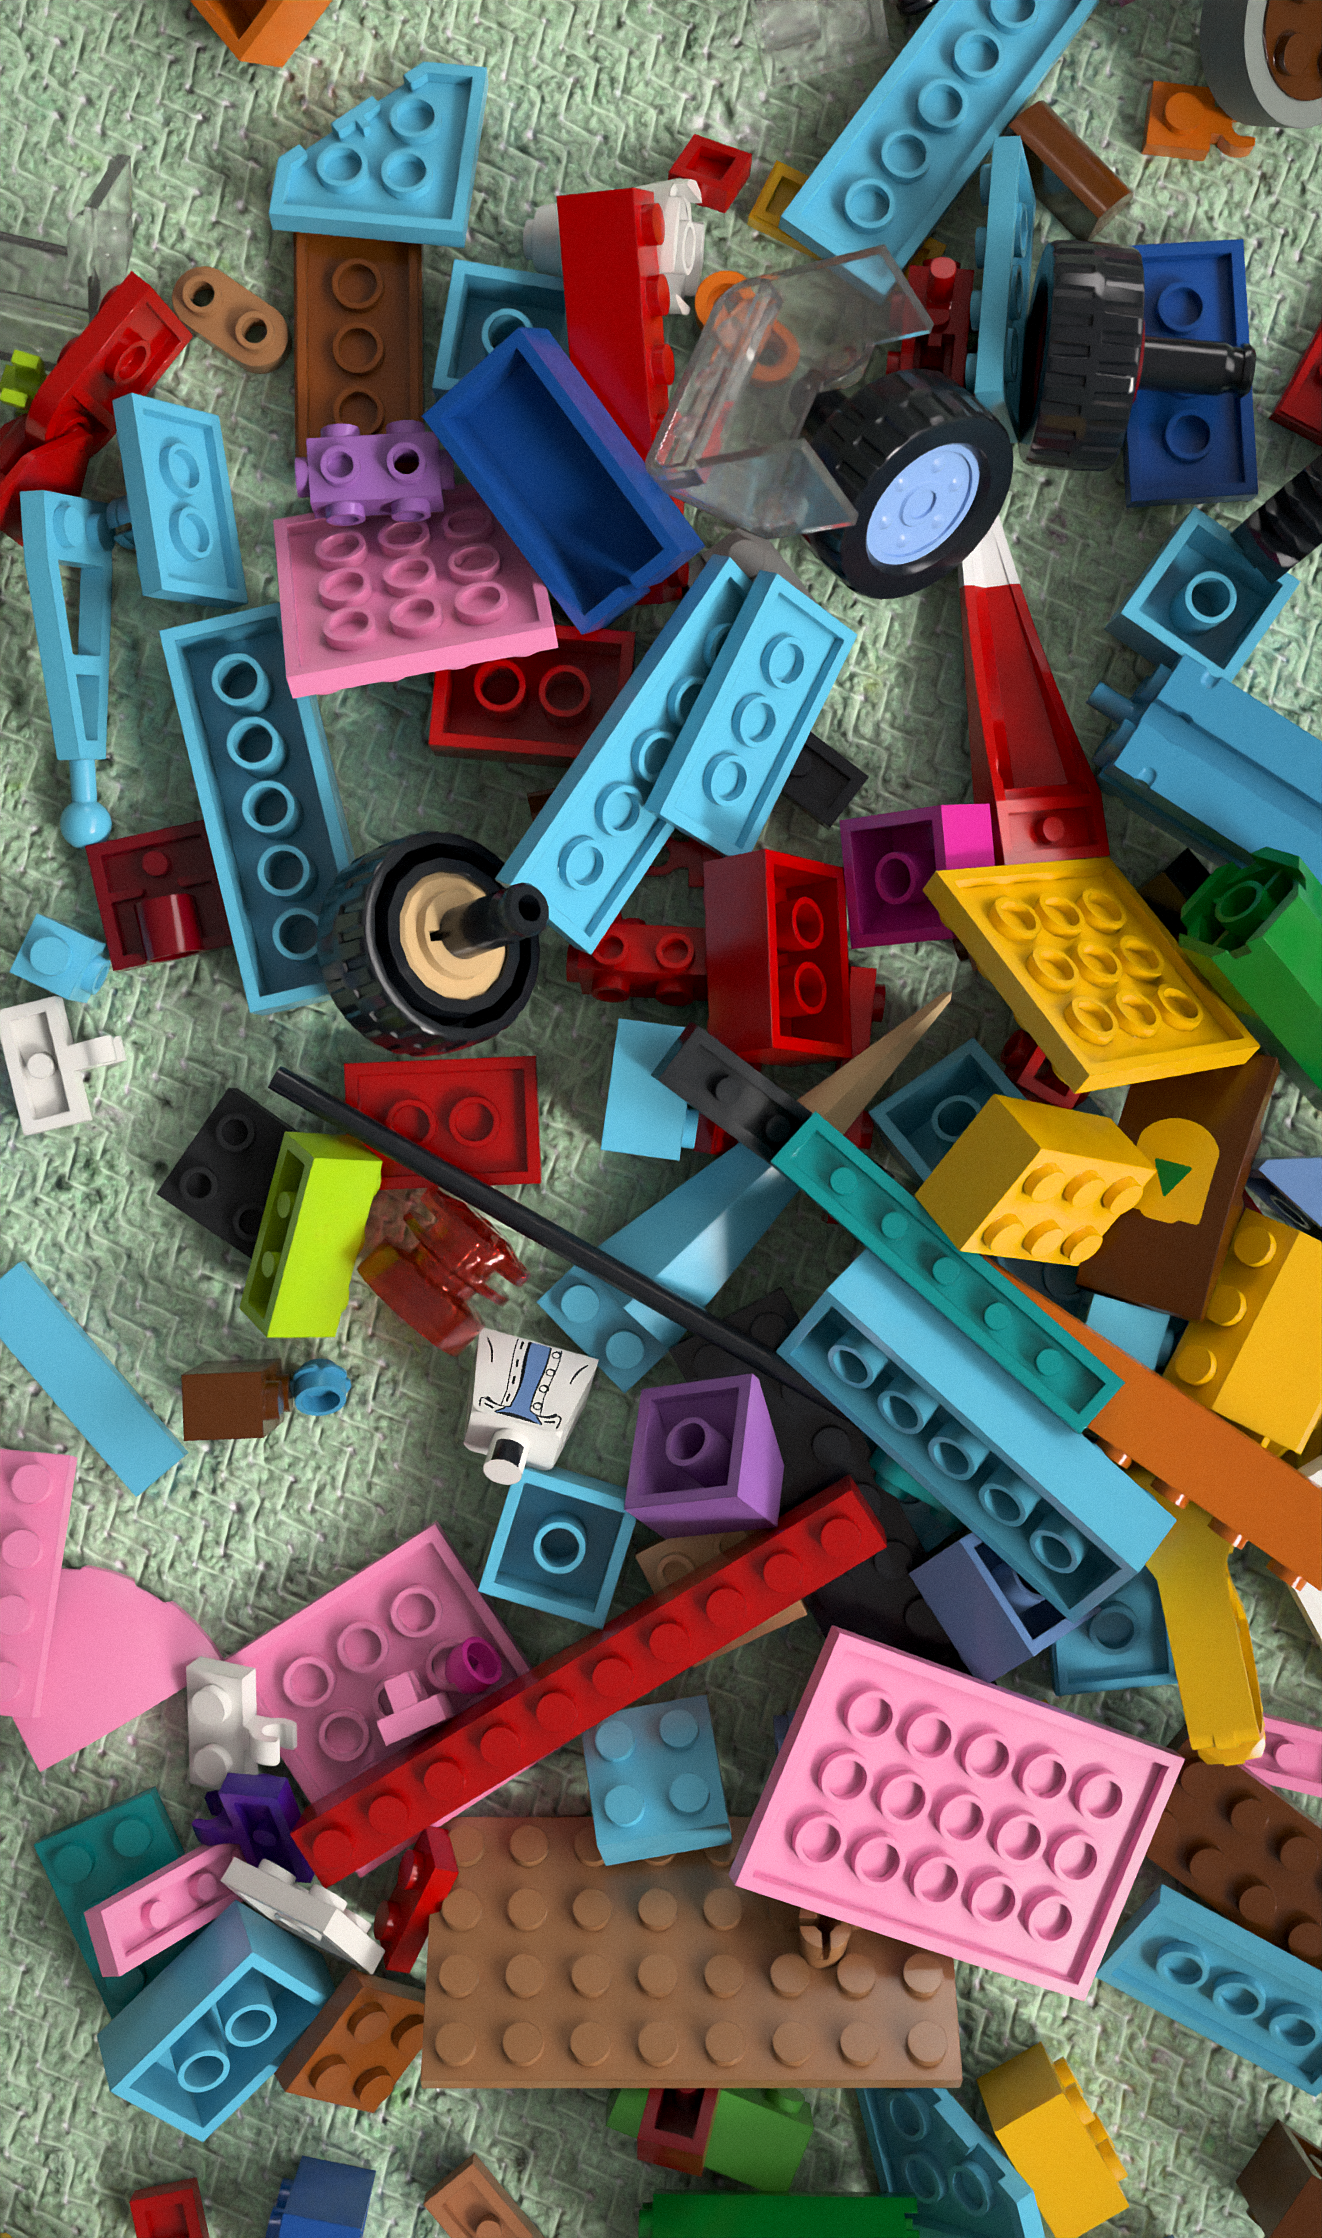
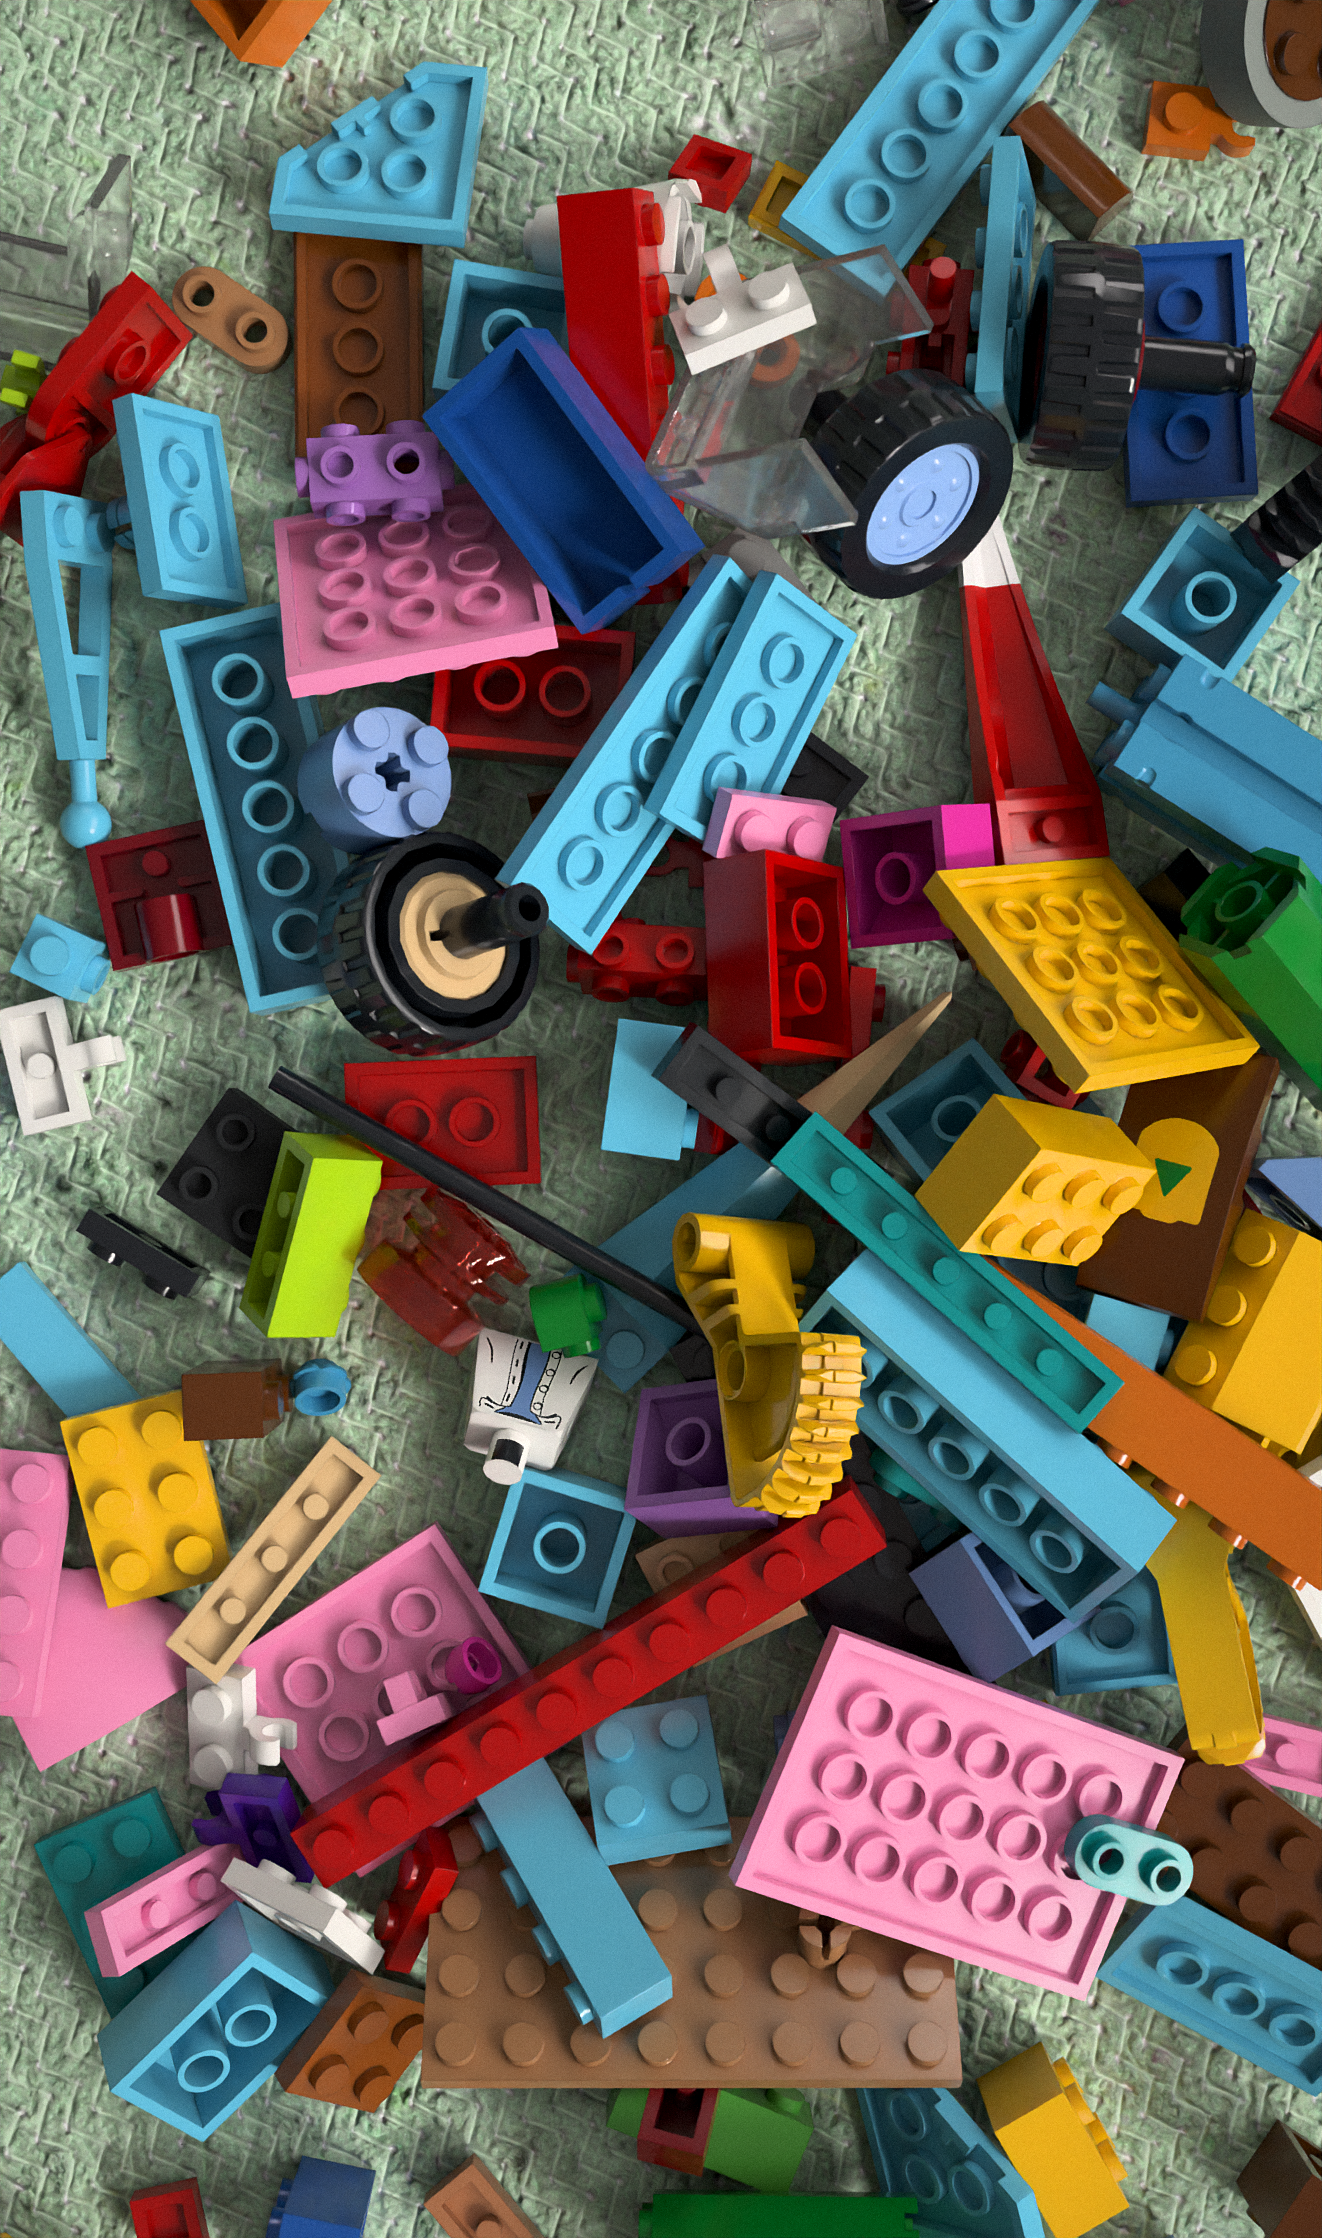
none -> yellow plate [59,1388,233,1609]
none -> black plate [76,1206,211,1300]
none -> tan plate [165,1436,381,1685]
none -> medium blue brick [297,707,452,855]
none -> medium azure brick [469,1757,673,2039]
none -> green plate [529,1273,607,1358]
none -> white plate [668,244,817,375]
none -> yellow arm [672,1212,867,1518]
none -> bright pink plate [702,787,837,862]
none -> plate [1064,1814,1193,1906]

